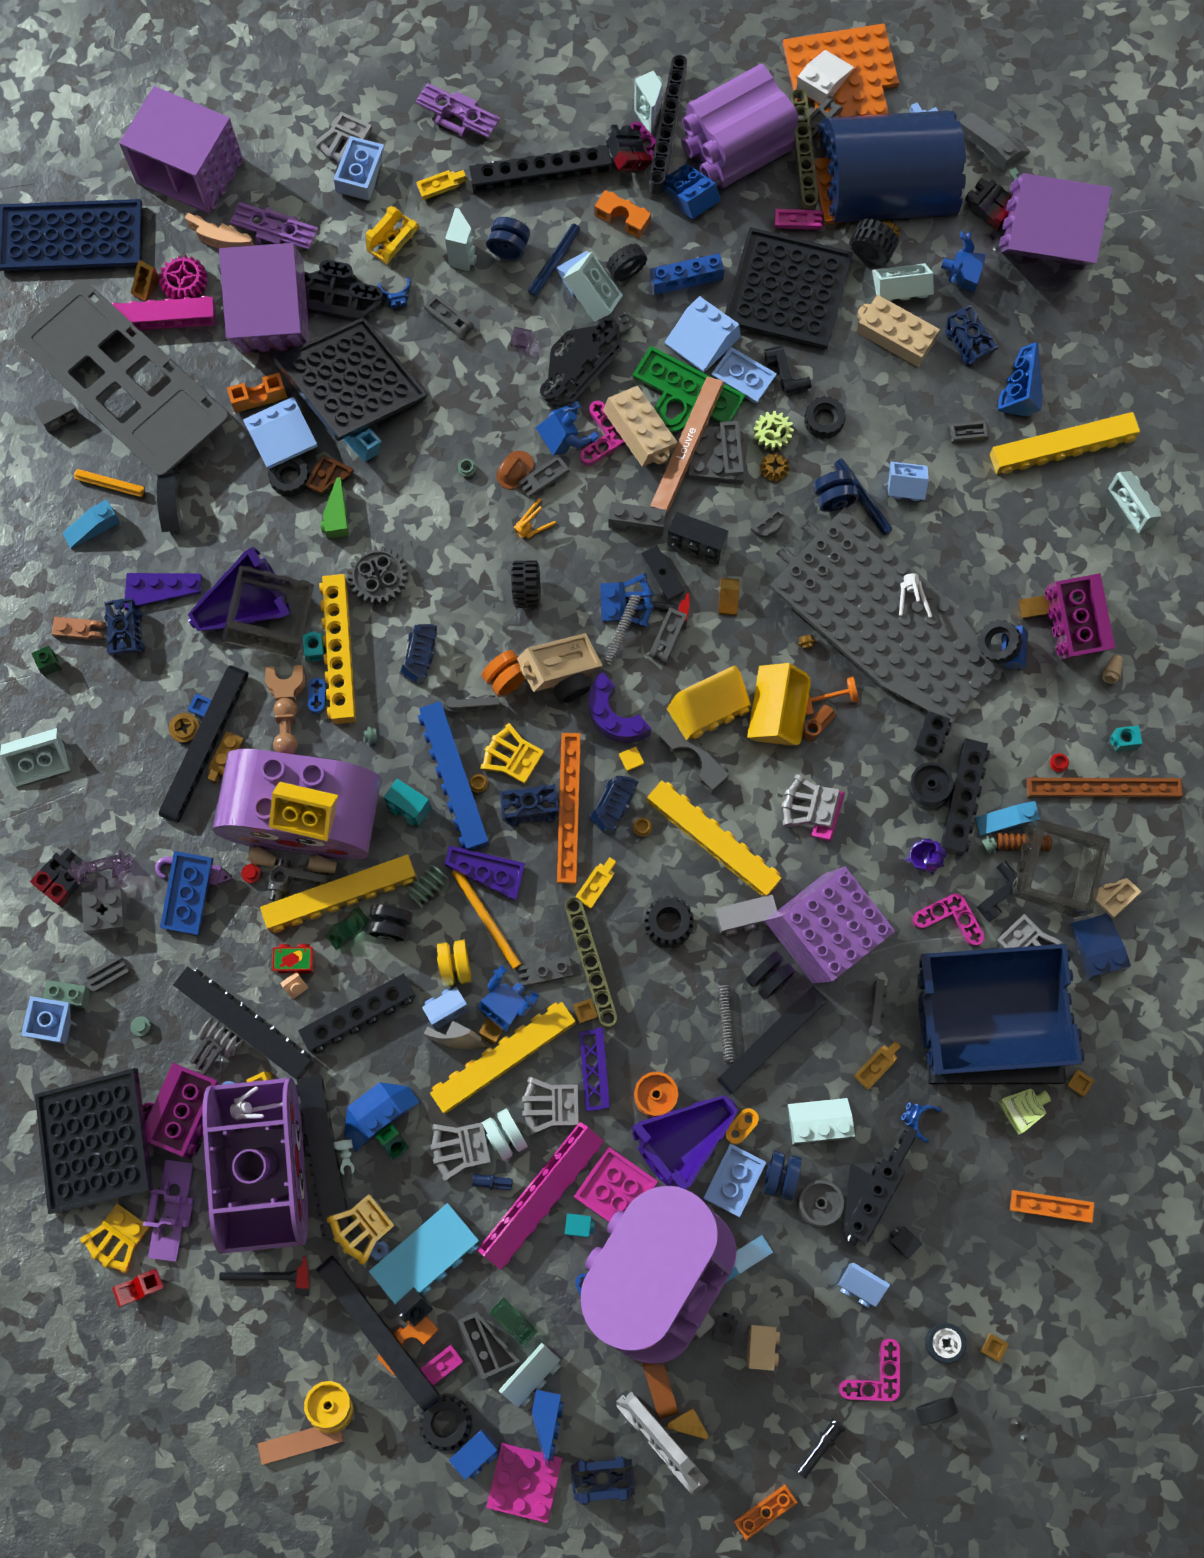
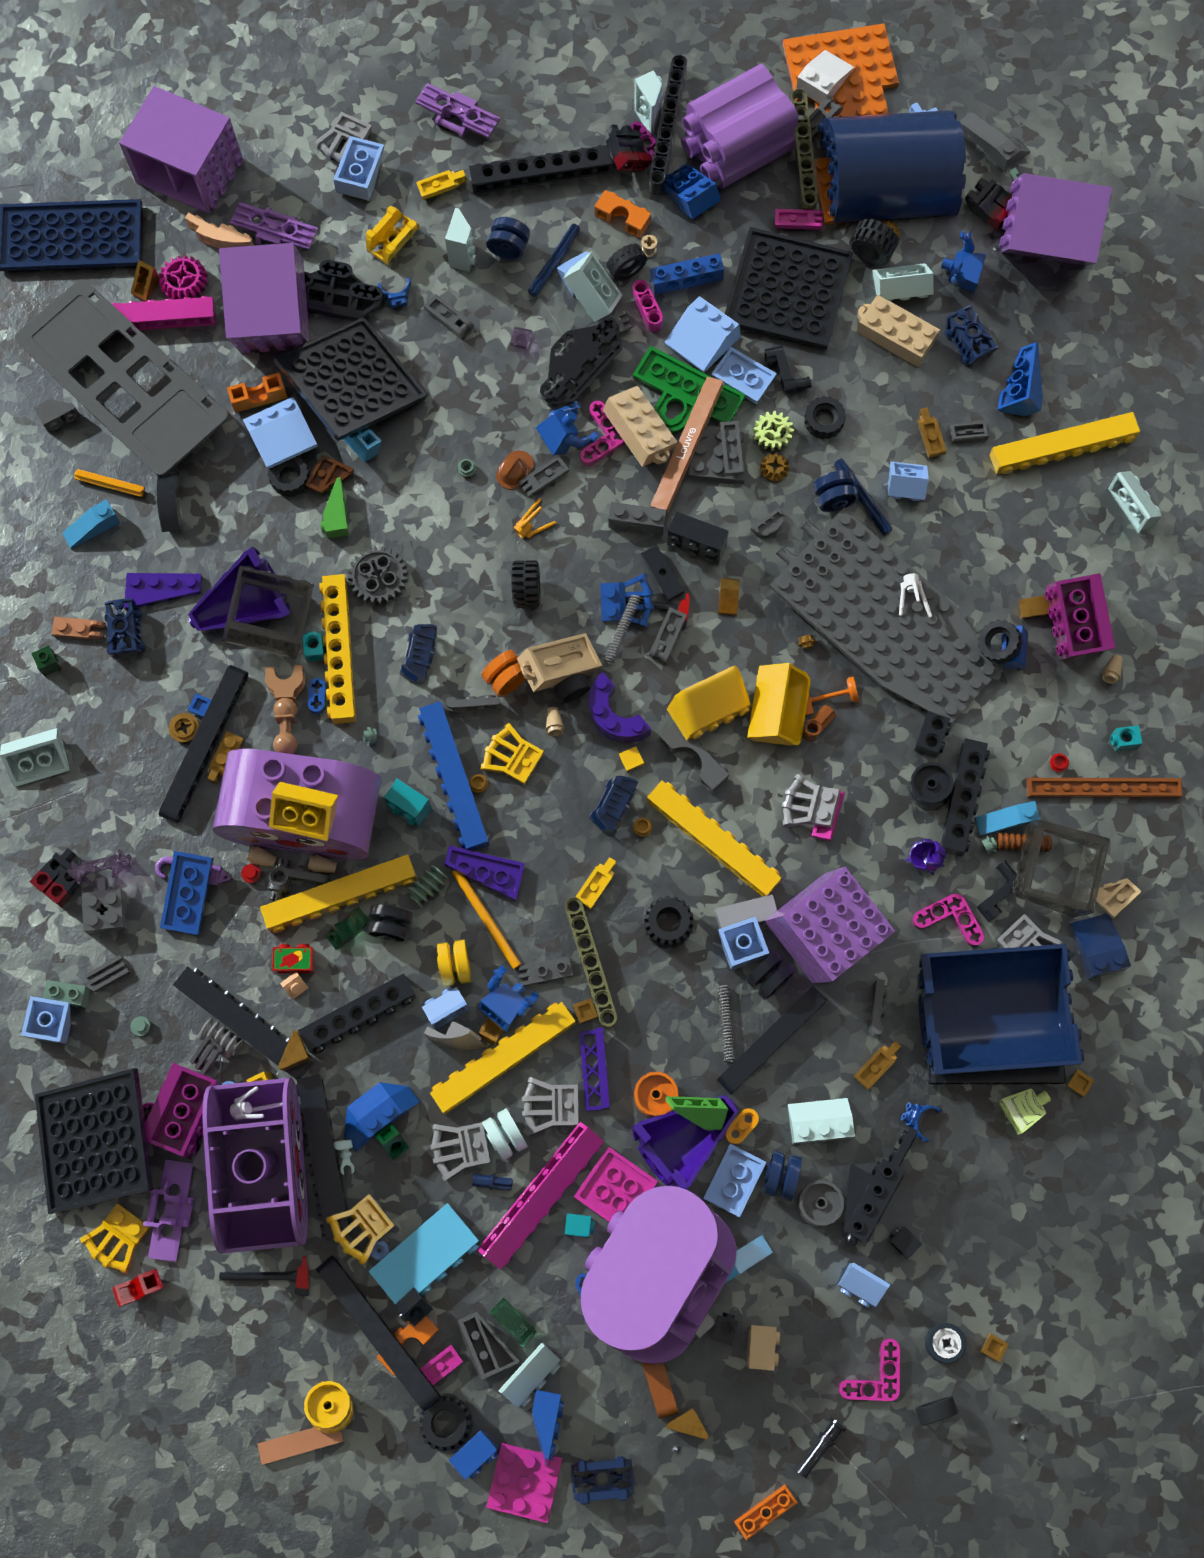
dark blue piece [499,784,559,827] -> none
orange plate [557,733,581,884] -> none
light grey connector [616,1391,710,1497] -> none
orange plate [1010,1190,1094,1223] -> none
none -> pearl gold slope [278,1030,311,1072]
none -> tan cone [546,707,565,736]
none -> dark pink beam [632,279,663,333]
none -> tan bush [641,235,657,258]
none -> bright green slope [665,1096,728,1131]
none -> light blue slope [718,917,769,971]
none -> pearl gold hinge [918,407,947,459]

